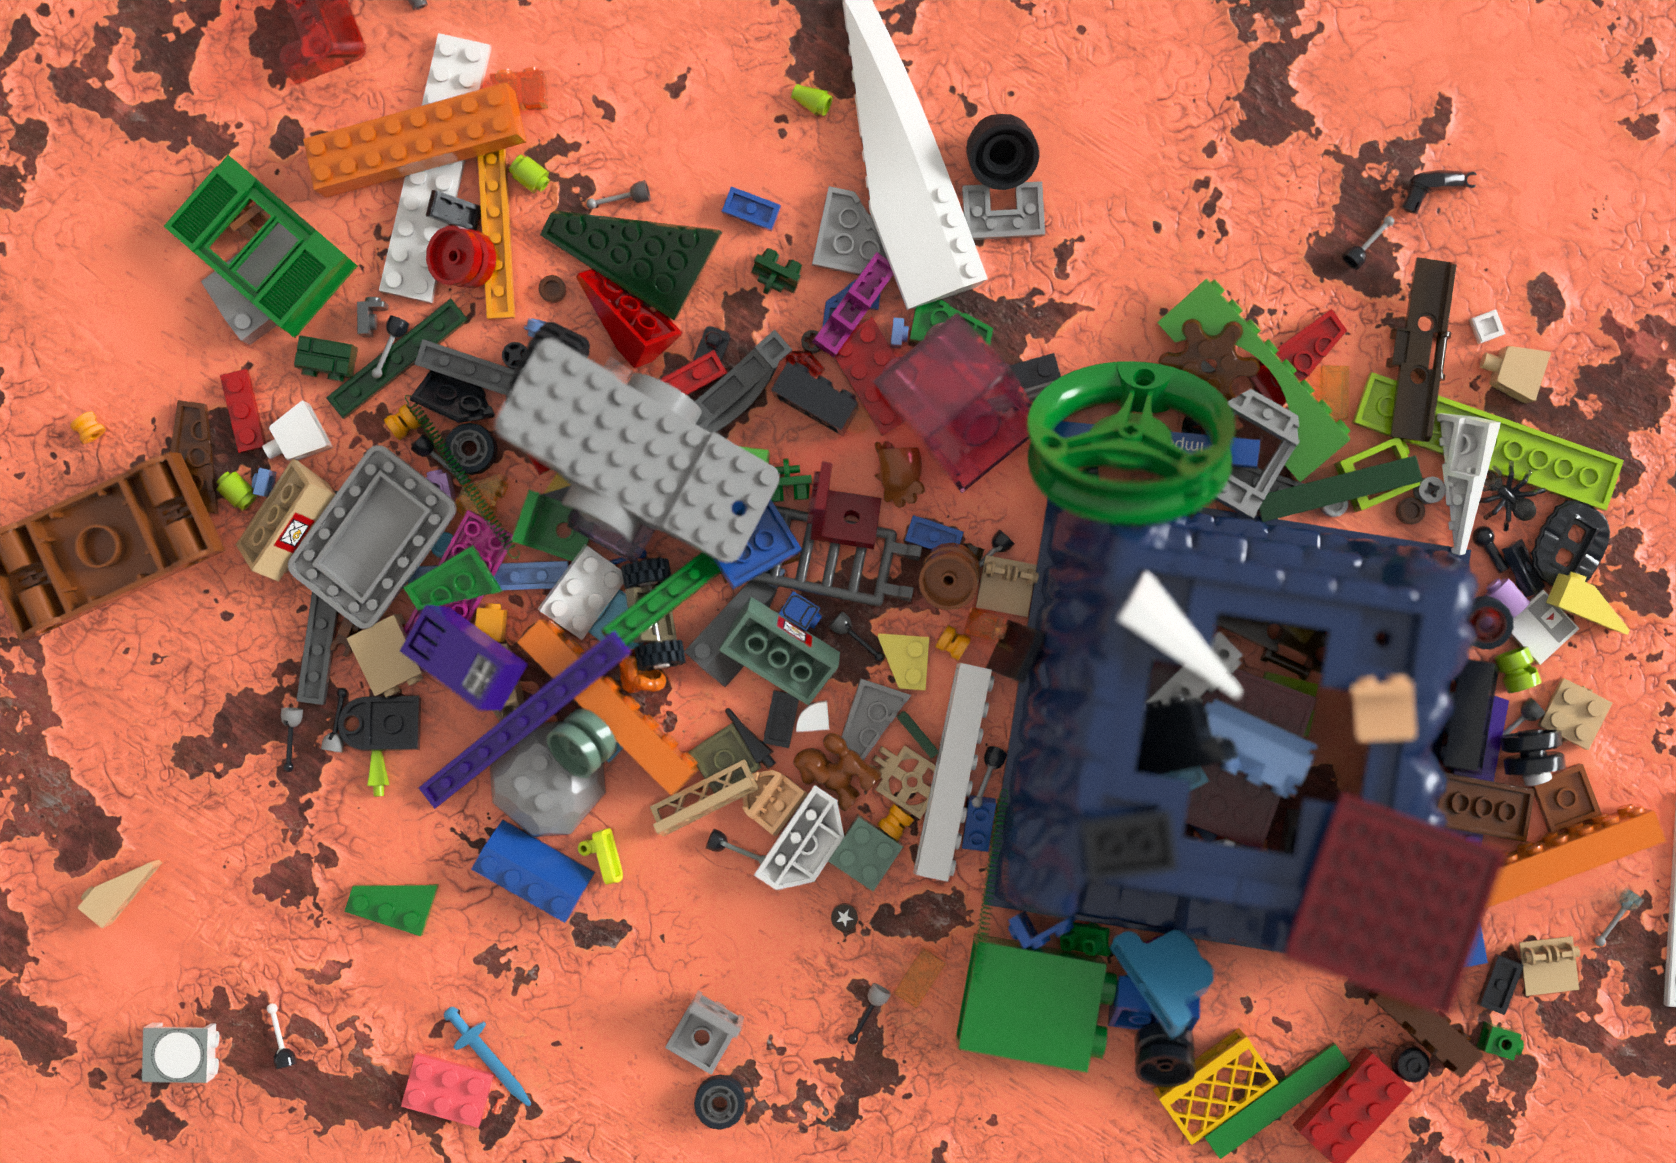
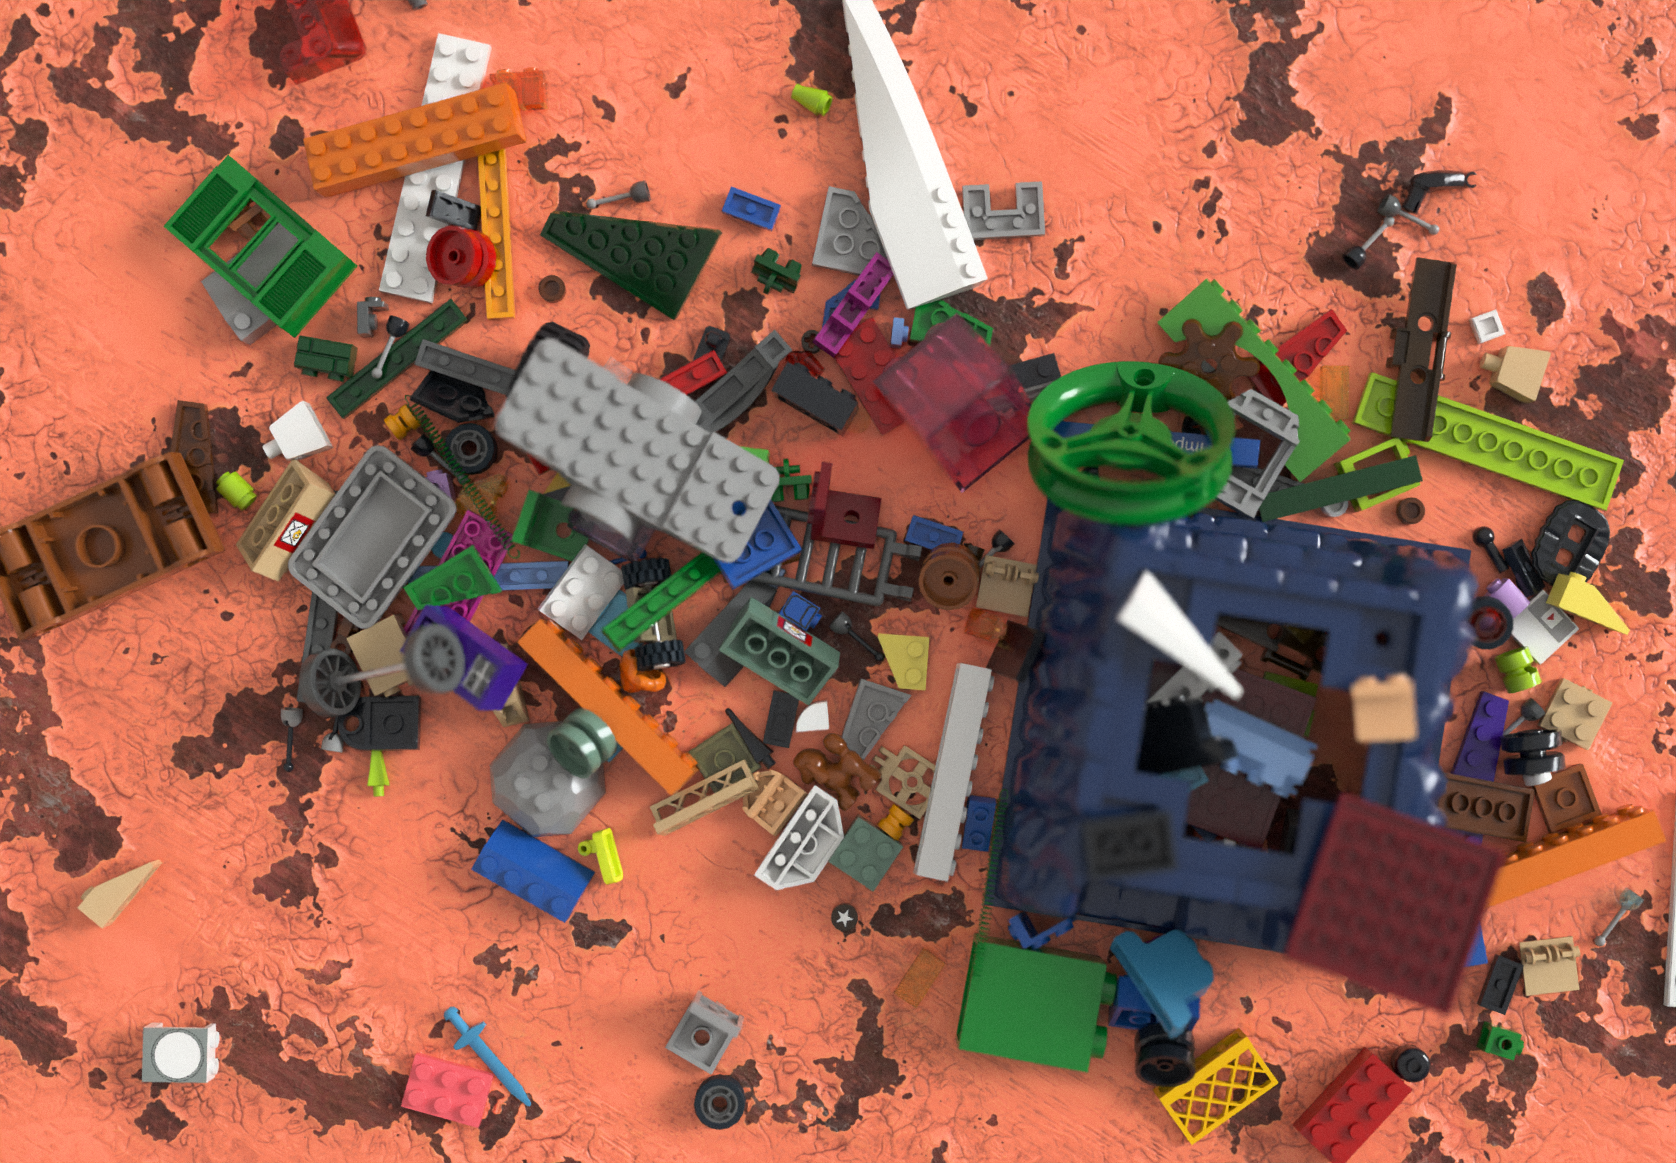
light orange wheel [70,411,106,444] -> none
red plate [220,369,266,453] -> none
medium blue plate [252,468,277,497] -> none
hinge [267,1003,297,1070] -> none
green wing [344,884,439,936] -> none
dark purple plate [419,631,631,809] -> none
light orange brick [475,603,508,642] -> none
black wheel [502,342,527,370] -> none
lime brick [509,154,550,193] -> none
medium blue plate [523,318,547,337] -> none
red wedge [576,269,682,369] -> none
hinge [706,829,766,864] -> none
hinge [847,983,891,1045] -> none
dark orange piece [875,441,925,508] -> none
dark green tile [896,711,938,759] -> none
light orange wheel [935,625,971,661] -> none
black piece [966,114,1040,190] -> none
hinge [972,746,1007,808] -> none
green hips [1060,922,1111,956] -> none
green tile [1204,1042,1351,1159] -> none
reddish brown wedge [1367,989,1484,1079] -> none
light grey wheel [1413,476,1446,504] -> none
white wedge [1437,413,1501,555] -> none
black brick [1440,659,1499,776] -> none
animal [1479,461,1546,531] -> none
none -> dark grey axle [299,624,465,717]
none -> hinge [1377,194,1439,235]

